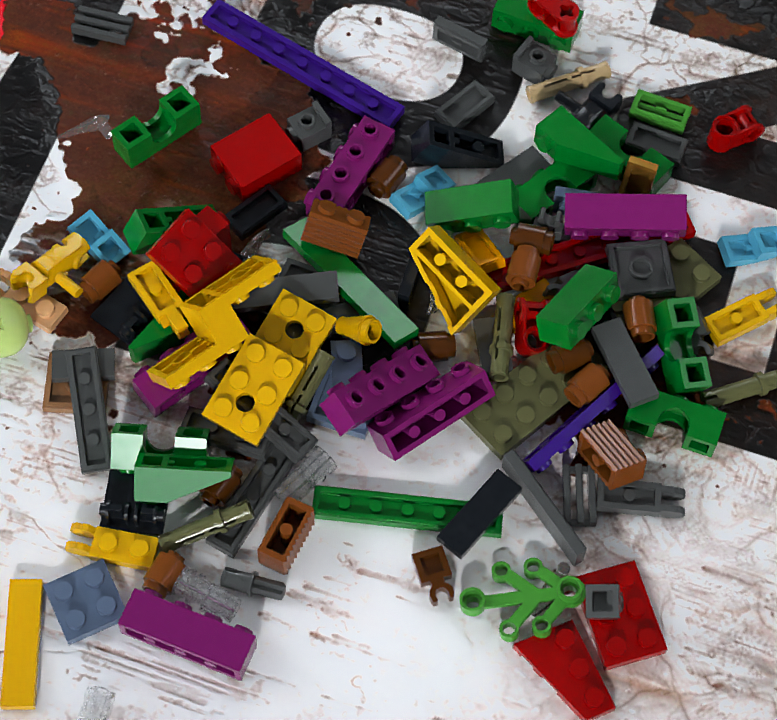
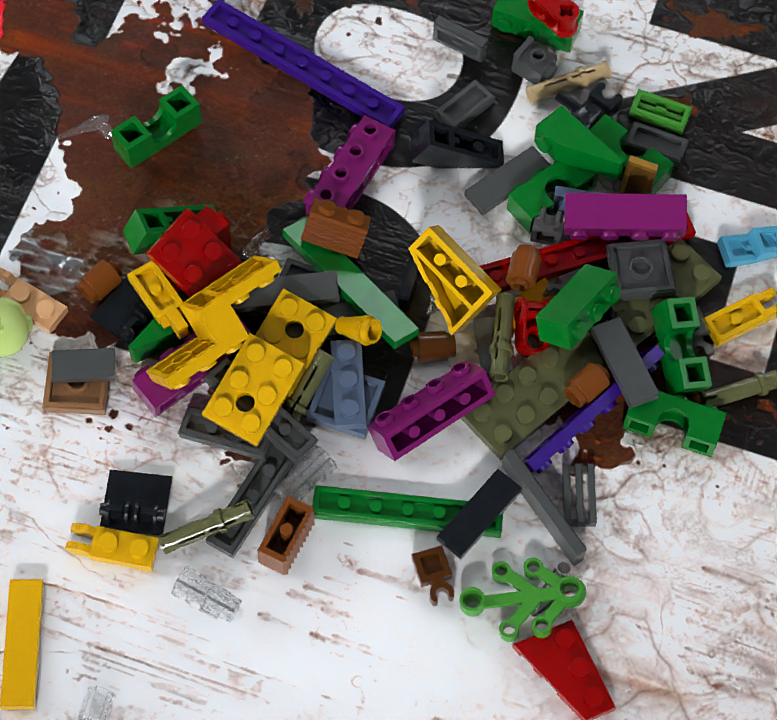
yellow piece [10,232,90,304] -> none
sand blue plate [43,559,125,645] -> none
dark grey tile [65,346,114,475] -> none
medium azure slope [67,209,131,264] -> none
dark grey tile [71,5,134,45] -> none
arch [110,423,210,474] -> none
magenta brick [118,588,257,681] -> none
slope [134,453,234,505] -> none
dark orange brick [142,550,187,599] -> none
reddish brown brick [199,465,243,508] -> none
red brick [209,113,302,202] -> none
dark grey axle [220,567,286,601] -> none
black tile [225,183,288,241] -> none
dark grey brick [285,101,332,152] -> none
magenta brick [320,344,441,437] -> none
reddish brown brick [366,155,408,199] -> none
medium azure slope [389,165,456,221] -> none
green brick [425,179,520,236] -> none
light orange tile [454,229,506,274] -> none
reddish brown brick [509,222,555,257] -> none
reddish brown brick [545,338,594,374] -> none
red plate [576,560,668,671] -> none
dark orange brick [577,419,647,490] -> none
dark grey brick [586,584,624,620] -> none
dark grey hinge [596,478,685,519] -> none
dark orange brick [622,295,657,343] -> none
red piece [707,105,765,153] -> none

